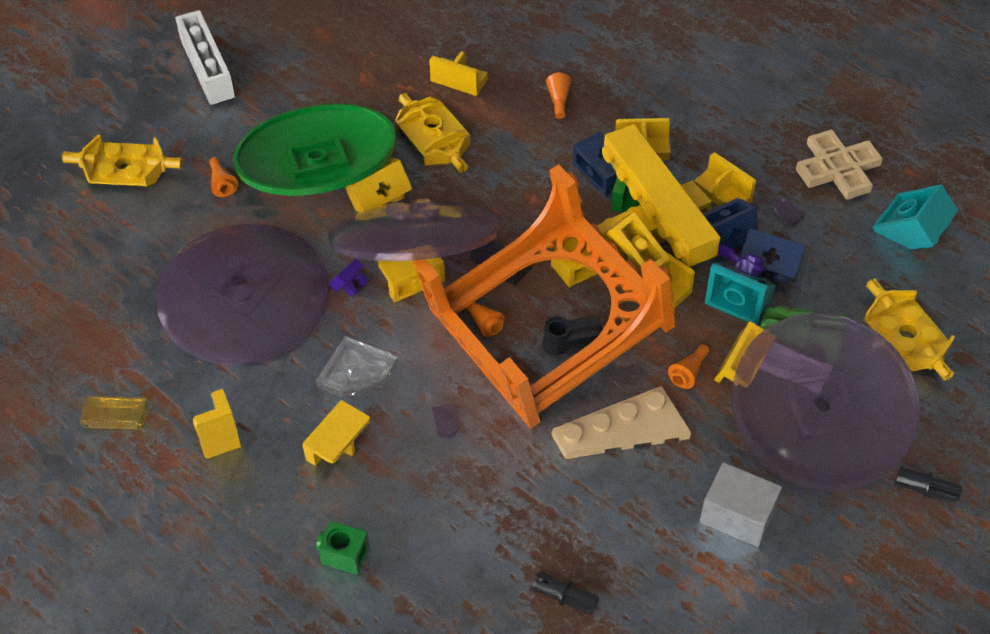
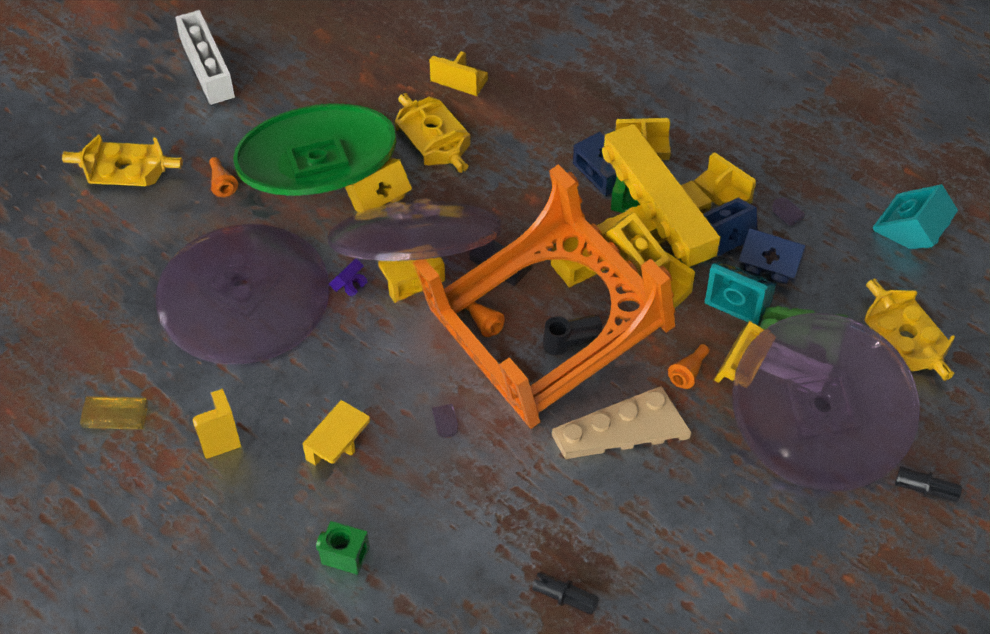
clear plate [316,336,398,398] -> none
orange cone [546,72,572,119] -> none
flat silver piece [700,462,782,548] -> none
dark purple plate [717,244,766,277] -> none
tan plate [796,129,883,200] -> none

